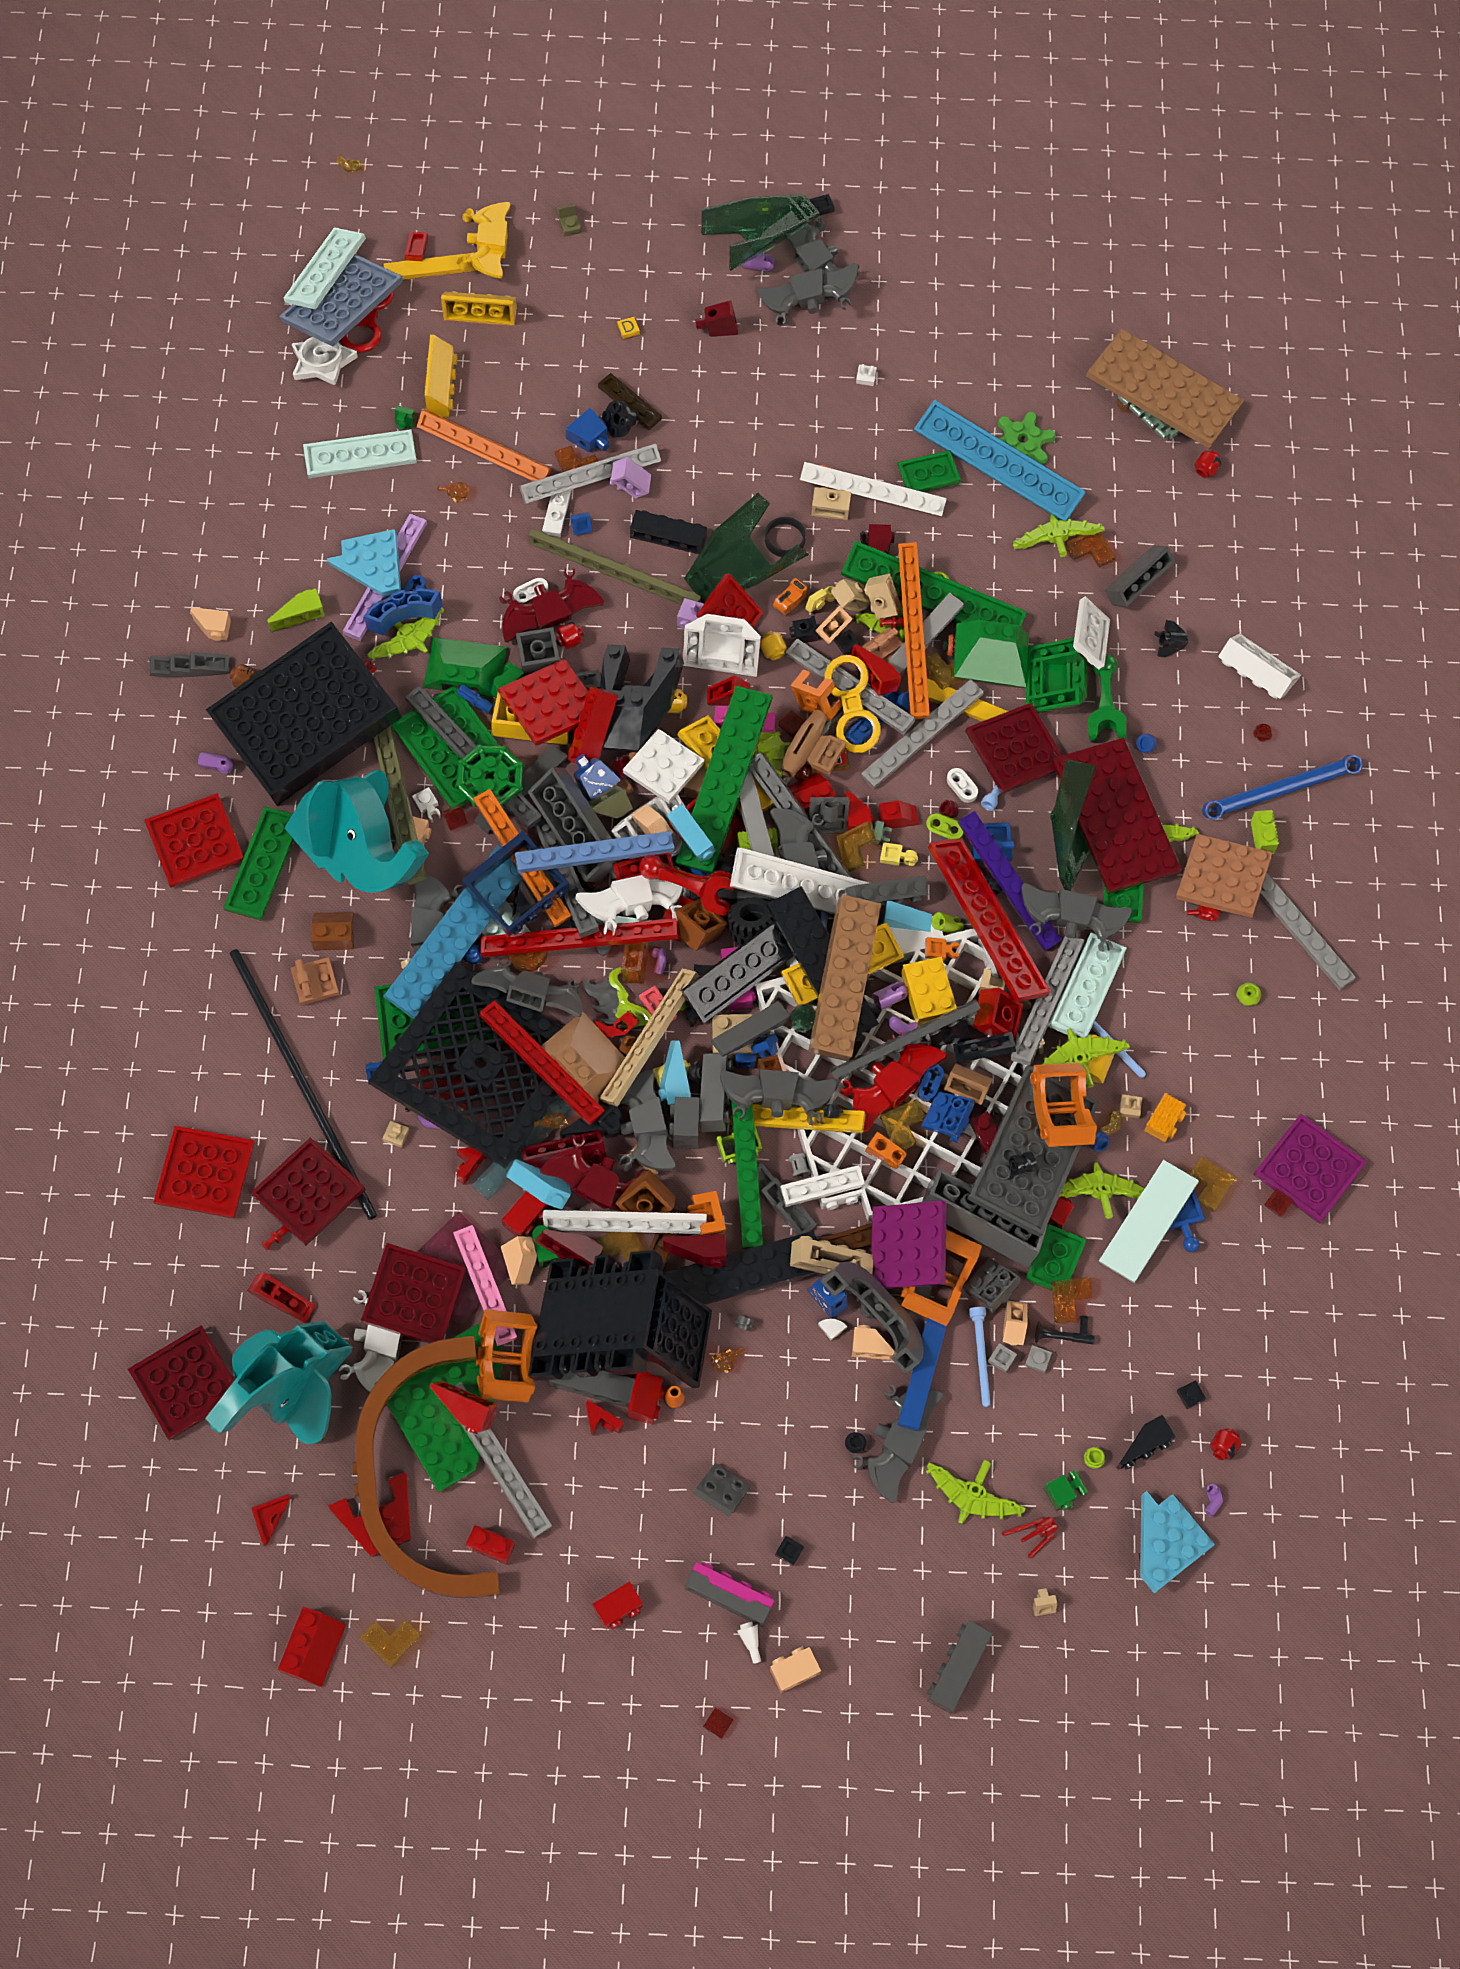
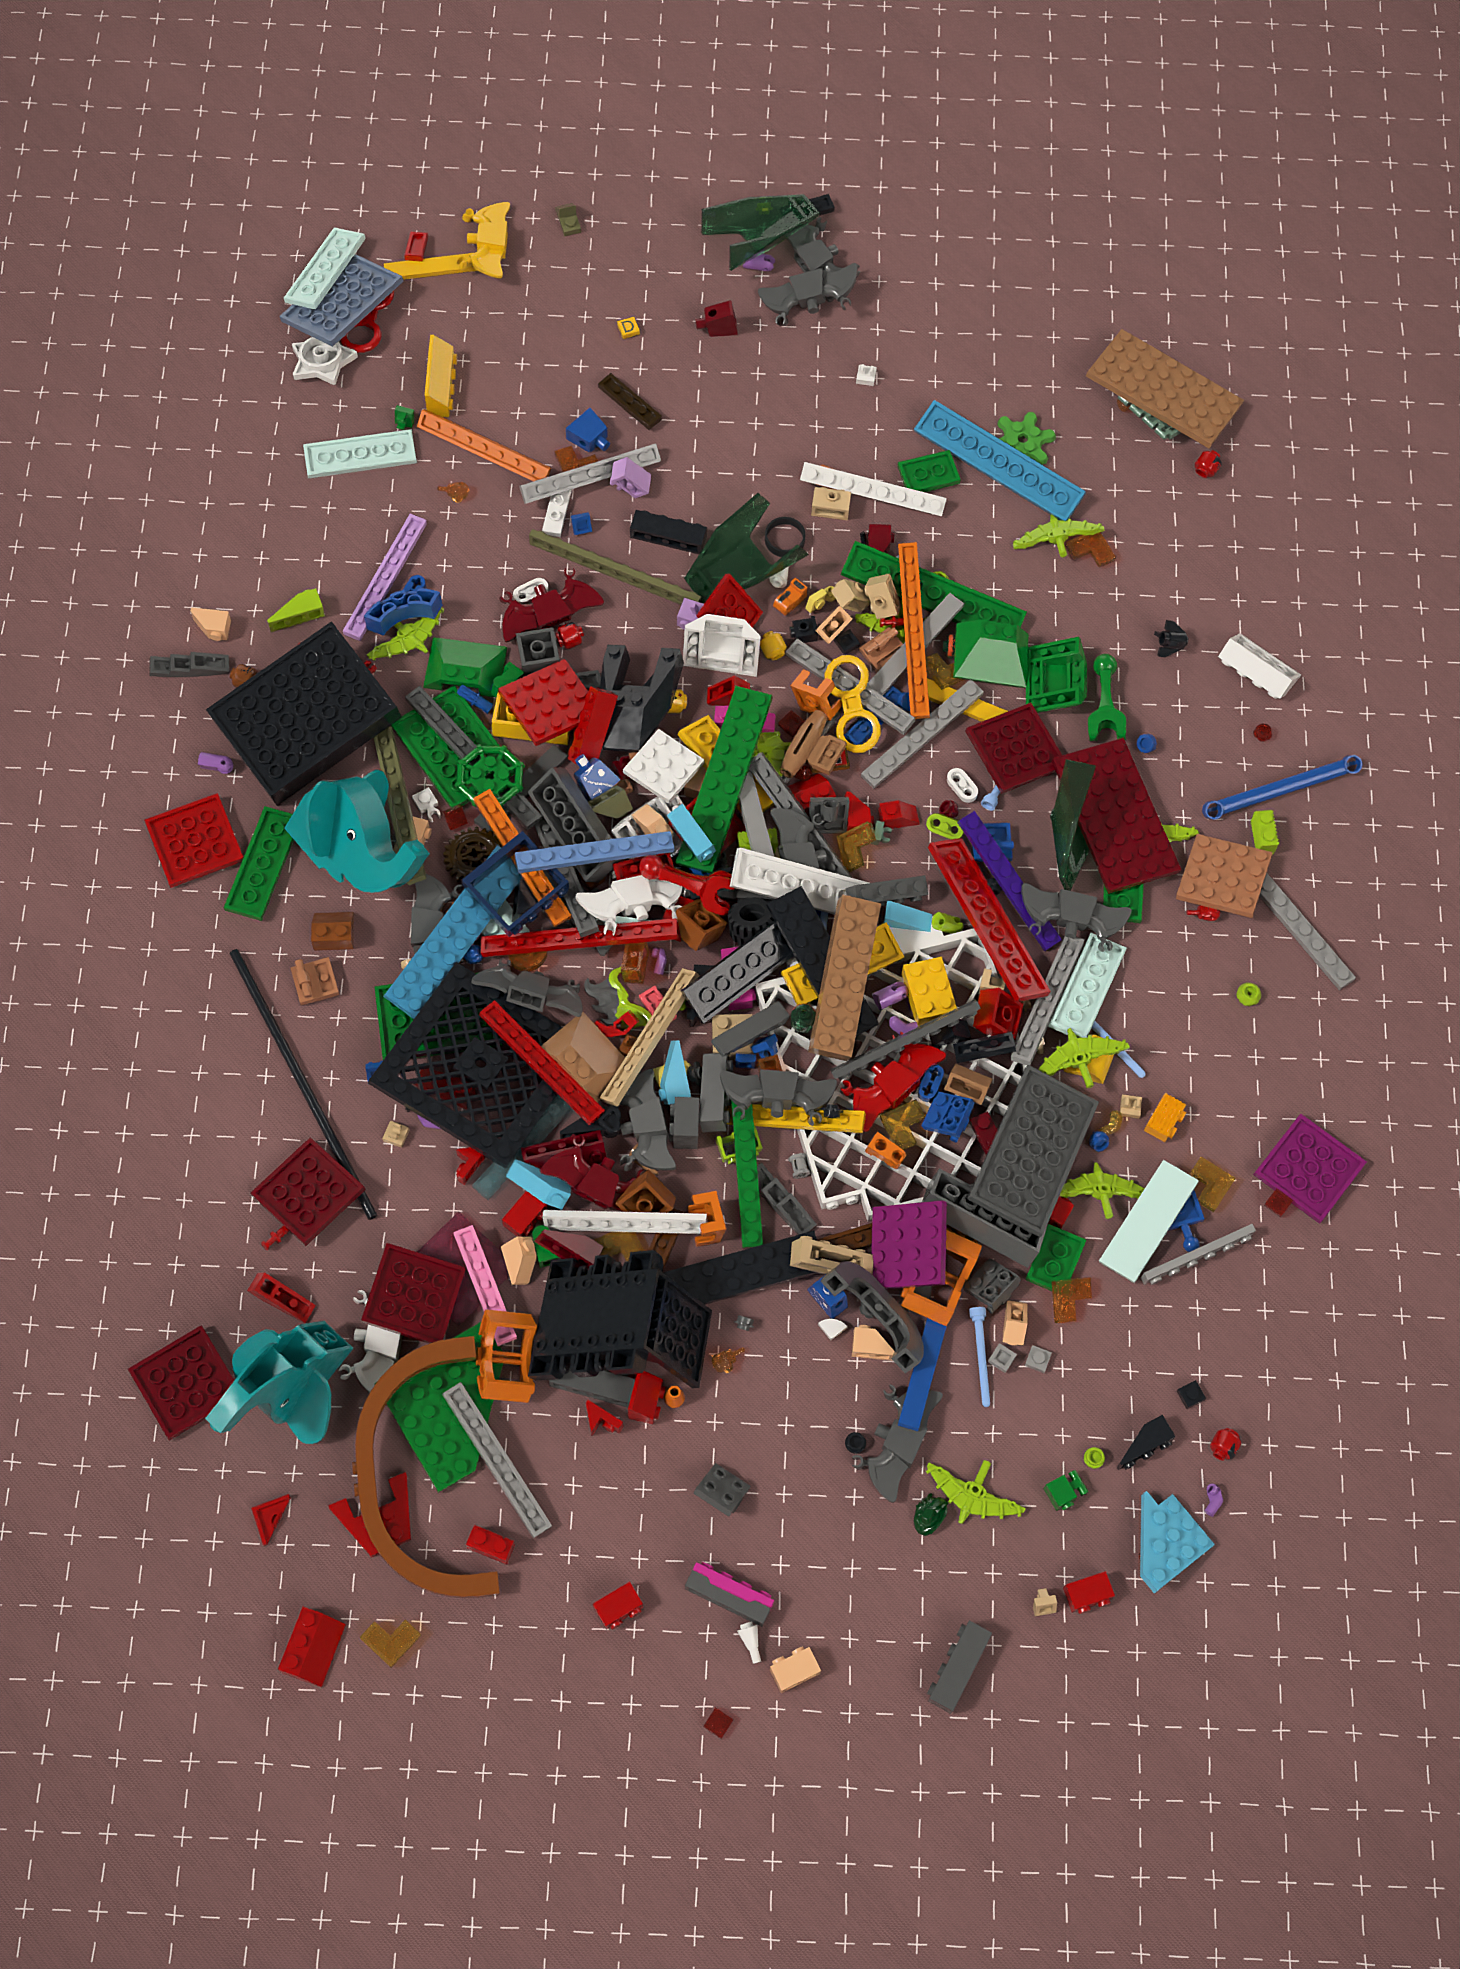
red plate [153,1126,255,1219] -> none
medium azure wing [327,529,401,597] -> none
clear yellow arm [336,155,362,172] -> none
red slope [430,1380,499,1434] -> none
yellow slope [441,291,517,325] -> none
clear orange piece [534,1113,569,1129] -> none
black plate [602,400,637,437] -> none
dark red slope [663,1234,726,1268] -> none
black plate [775,1536,804,1566] -> none
white plate [780,1165,865,1207] -> none
red slope [851,644,902,696] -> none
light yellow plate [880,842,918,866] -> none
orange plate [925,937,960,960] -> none
red plant [1002,1516,1058,1558] -> none
black wheel [1009,1151,1037,1176] -> none
orange window [1030,1063,1097,1147] -> none
black piece [1035,1315,1094,1345] -> none
white plate [1073,596,1110,669] -> none
dark grey brick [1105,545,1176,607] -> none
none -> dark brown gear [443,827,503,882]
none -> white cone [769,557,792,588]
none -> dark green hat [914,1493,949,1536]
none -> red brick [1063,1571,1115,1614]
none -> light grey plate [1140,1224,1256,1285]

